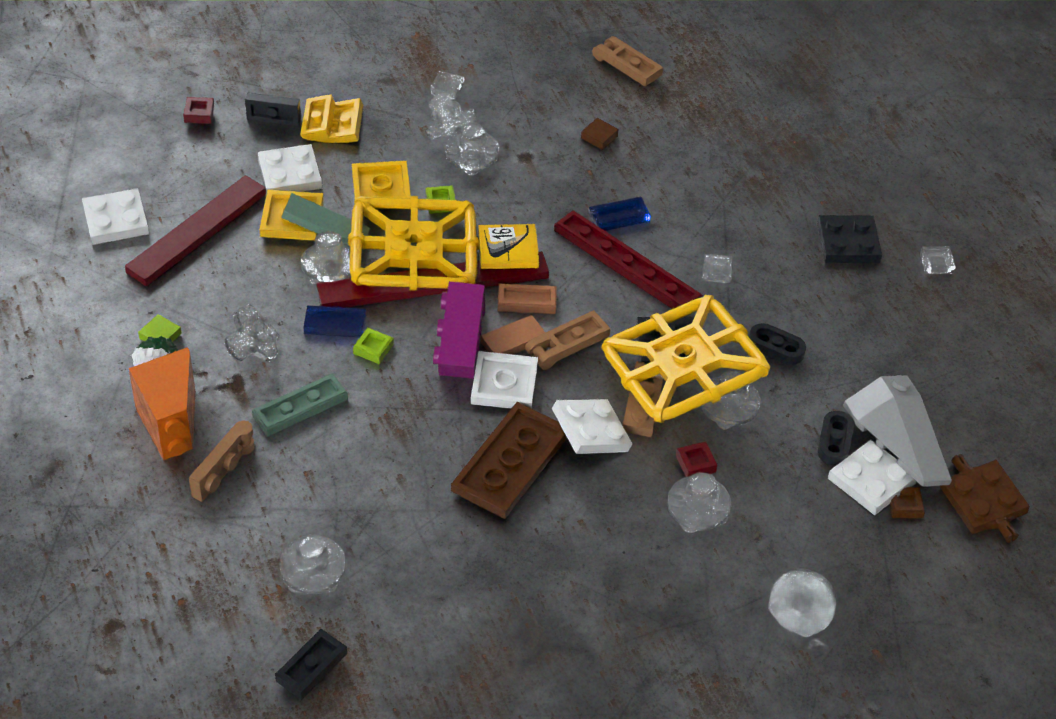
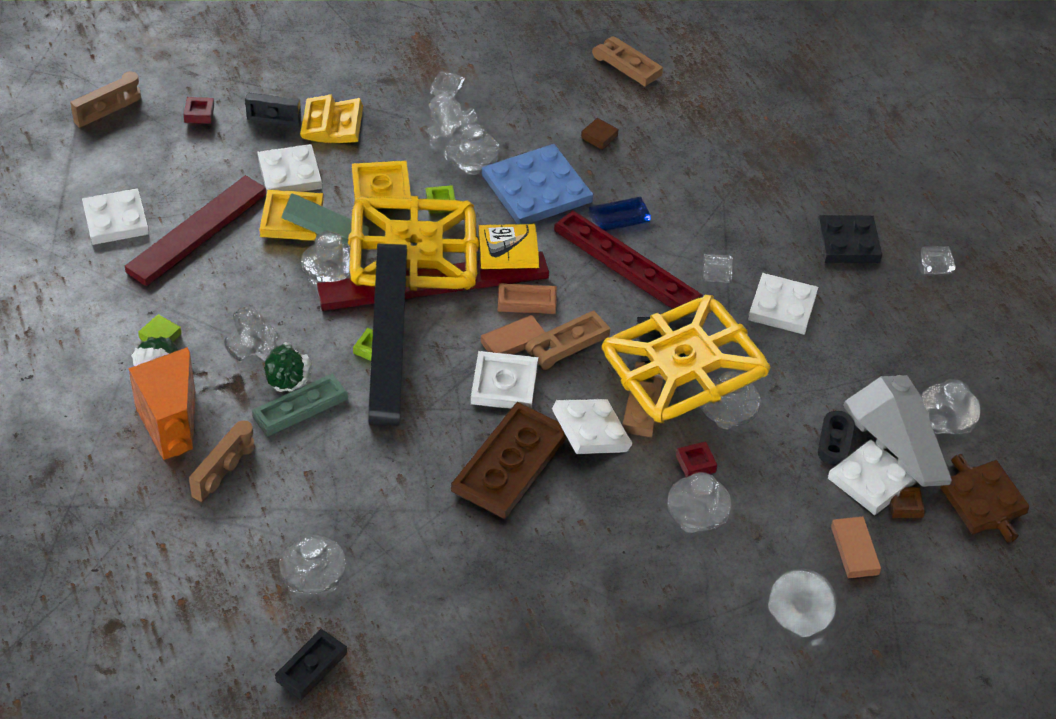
clear blue tile [303,305,366,338] -> none
magenta wedge [433,281,485,379] -> none
black plate [749,323,806,365] -> none
none -> medium nougat plate [70,71,141,128]
none -> dark green piece [264,342,312,392]
none -> black beam [368,243,407,426]
none -> medium blue plate [482,144,593,224]
none -> white plate [748,273,818,335]
none -> nougat tile [831,516,881,579]
none -> clear plate [921,379,980,434]

